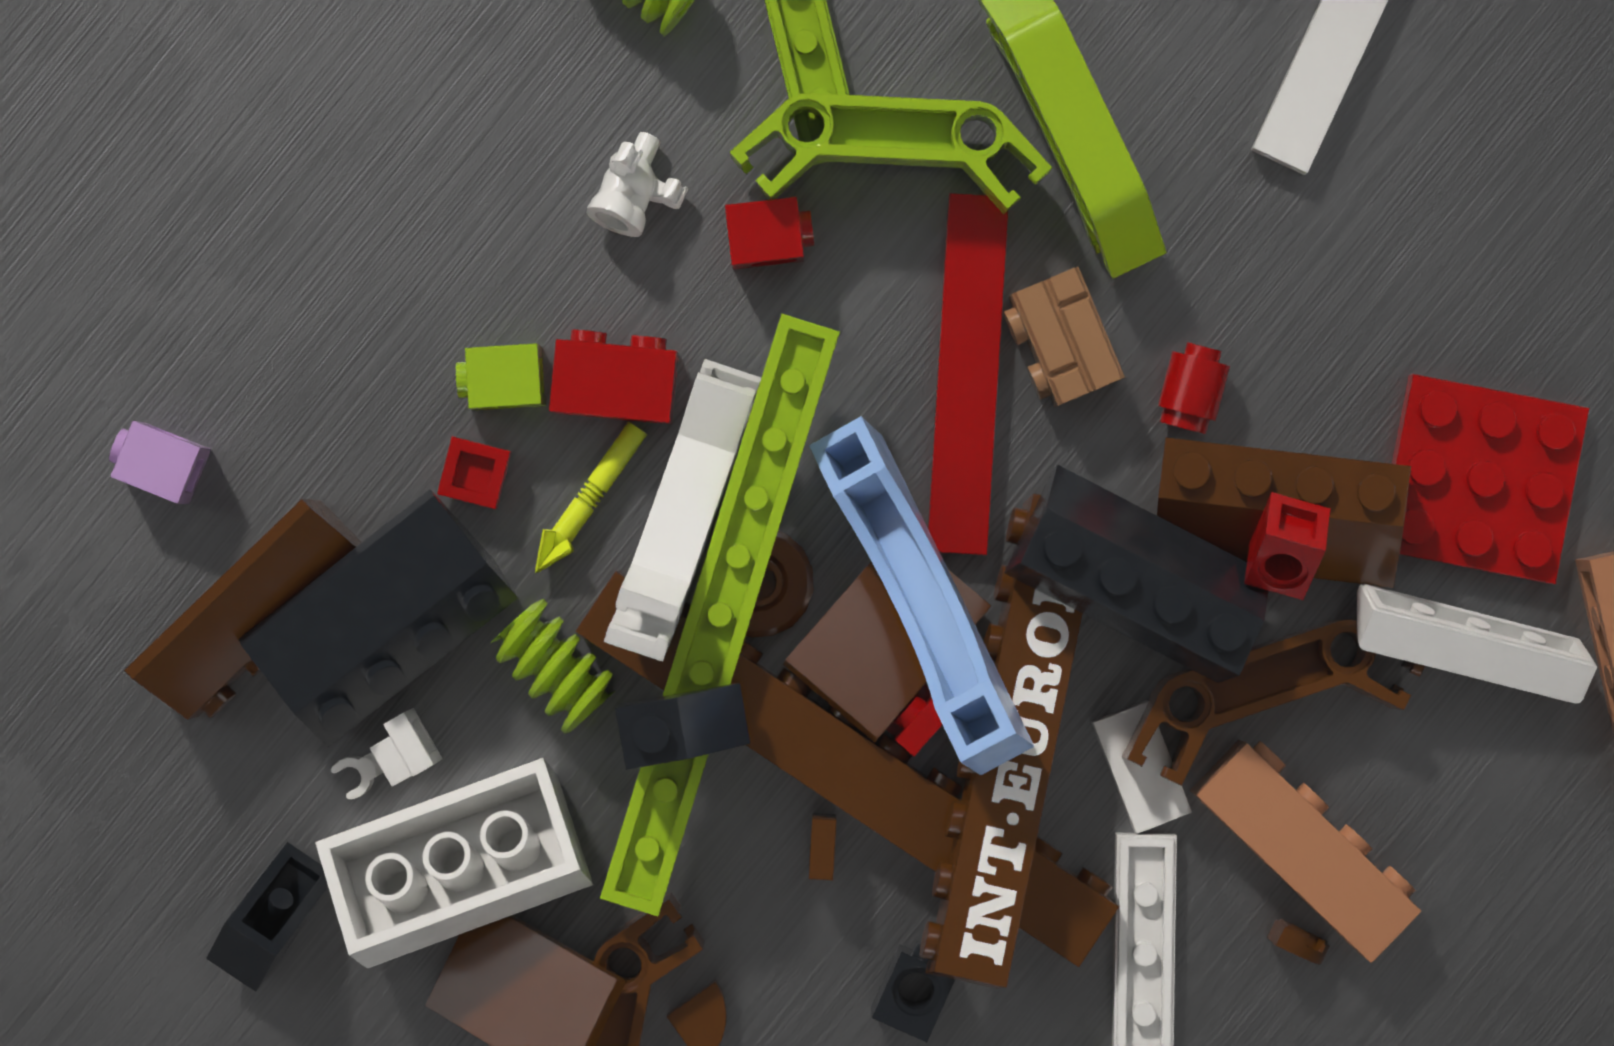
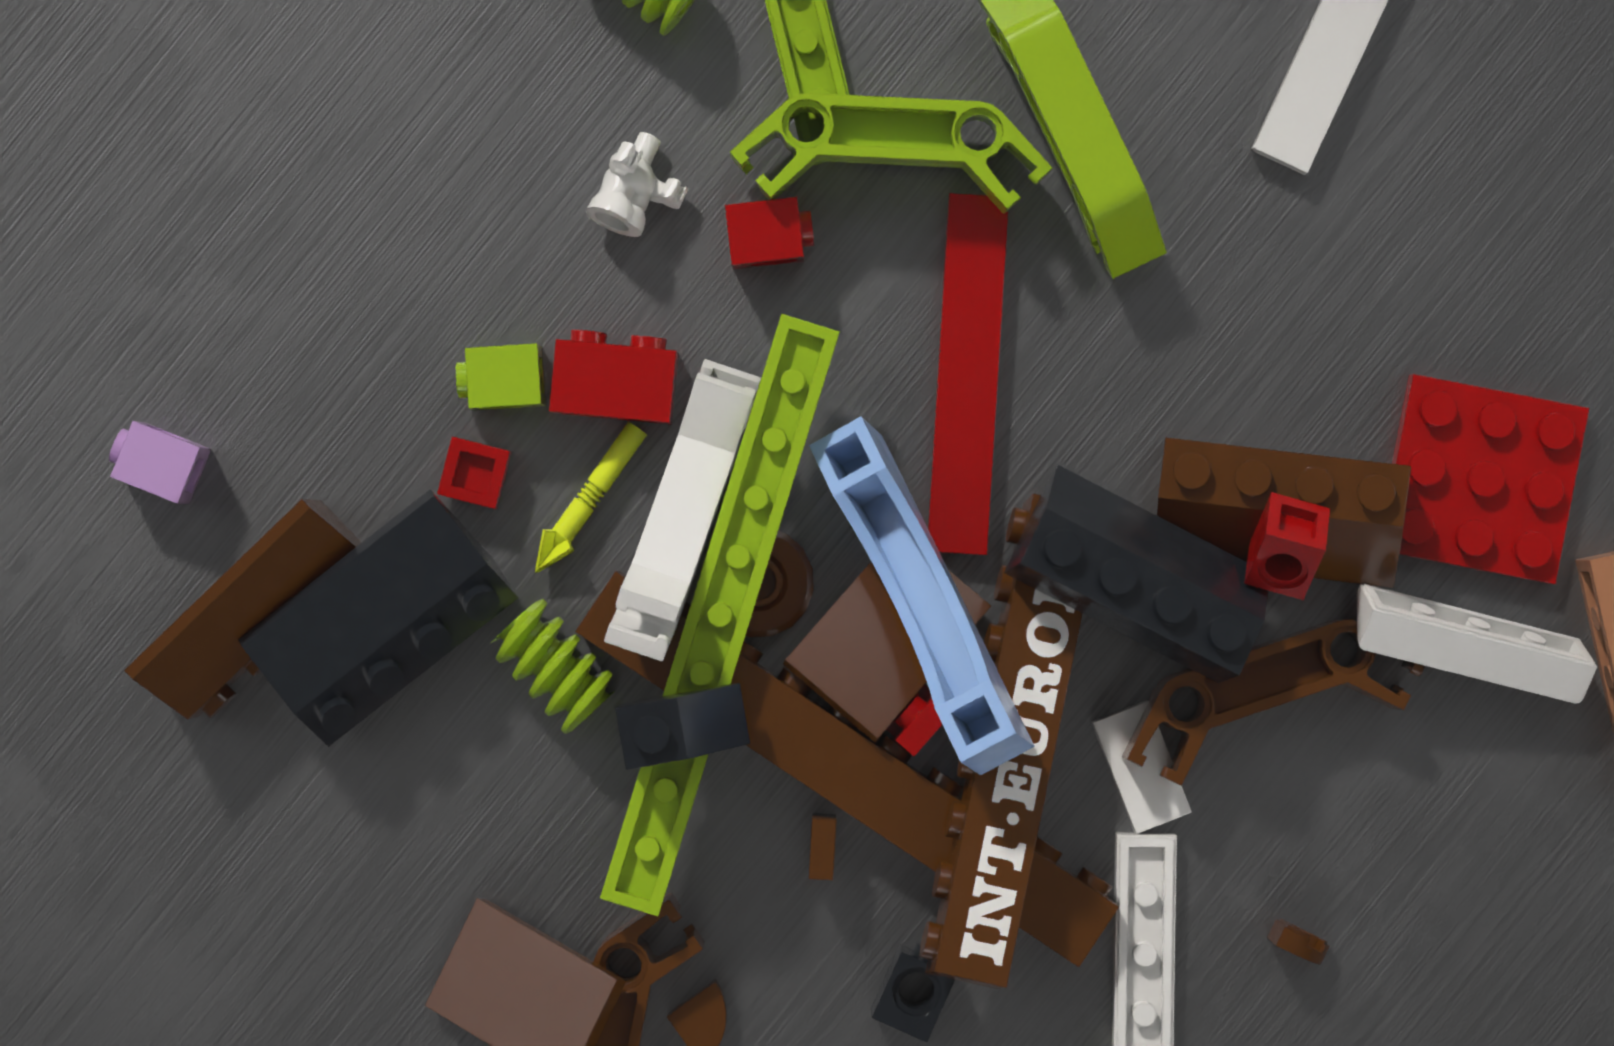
black slope [206,842,329,992] -> none
white brick [315,758,593,969] -> none
white piece [331,708,443,799] -> none
medium nougat brick [1003,266,1125,407] -> none
red brick [1158,342,1230,434] -> none
nougat brick [1189,739,1421,963] -> none

